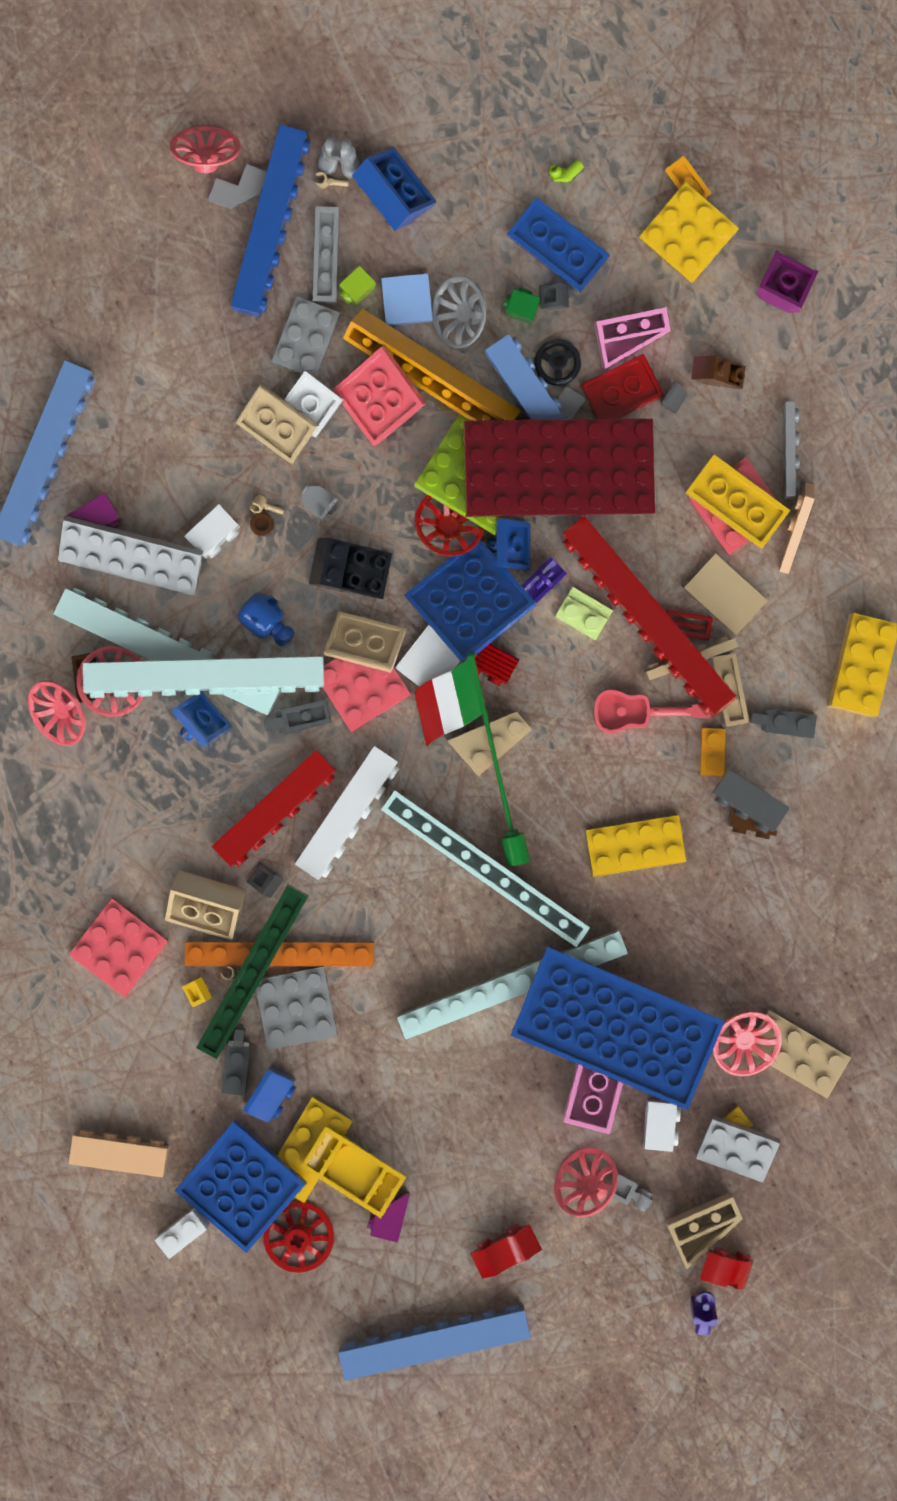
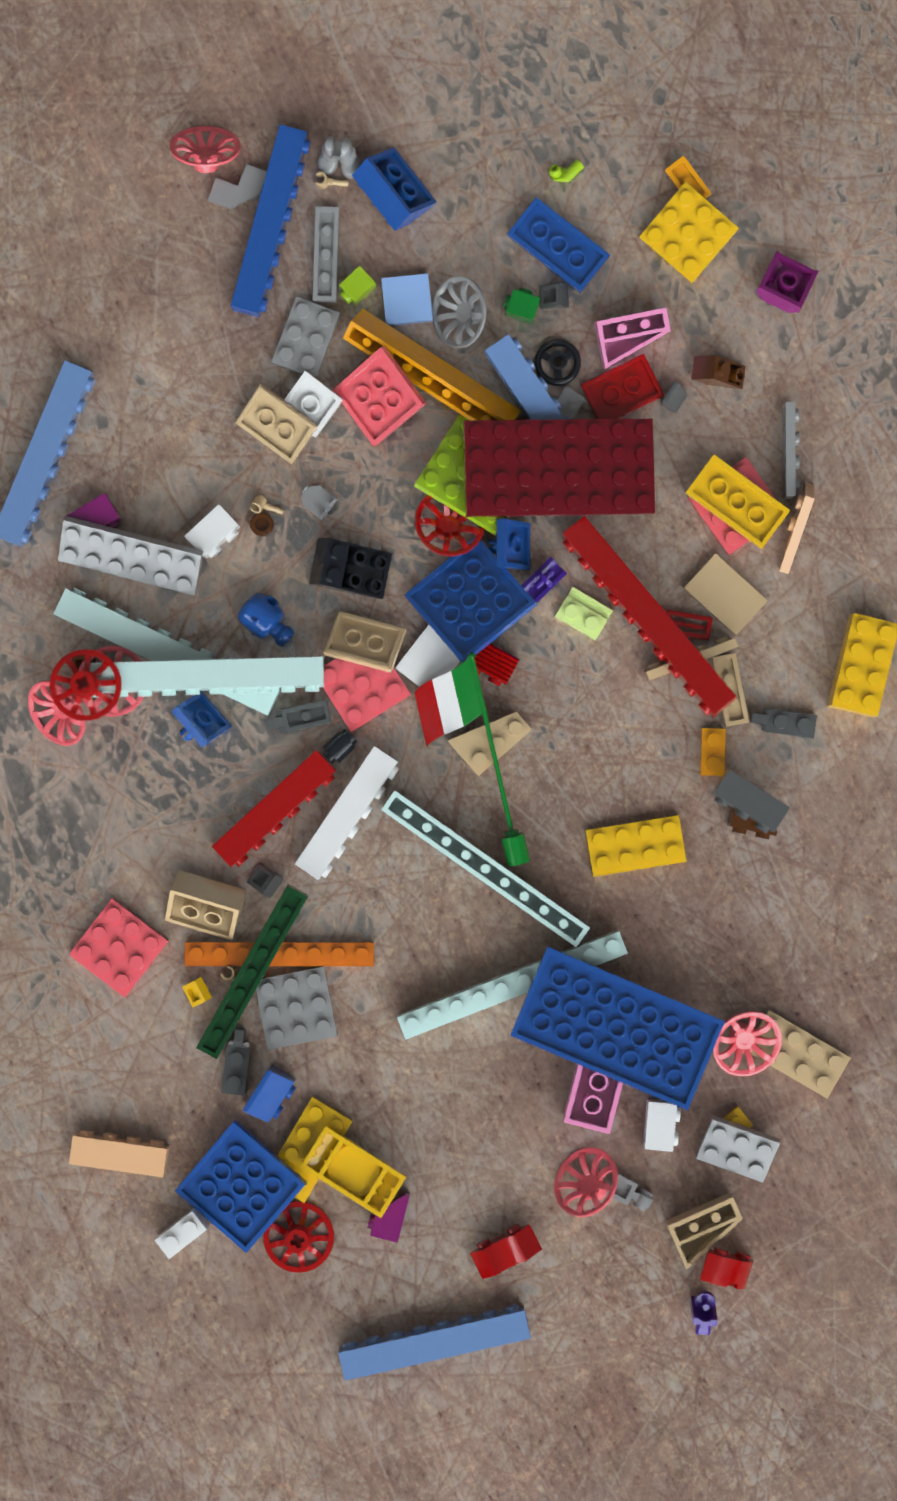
coral piece [594,690,711,734] -> none
none -> red wheel [49,649,122,721]
none -> black brick [323,728,358,763]

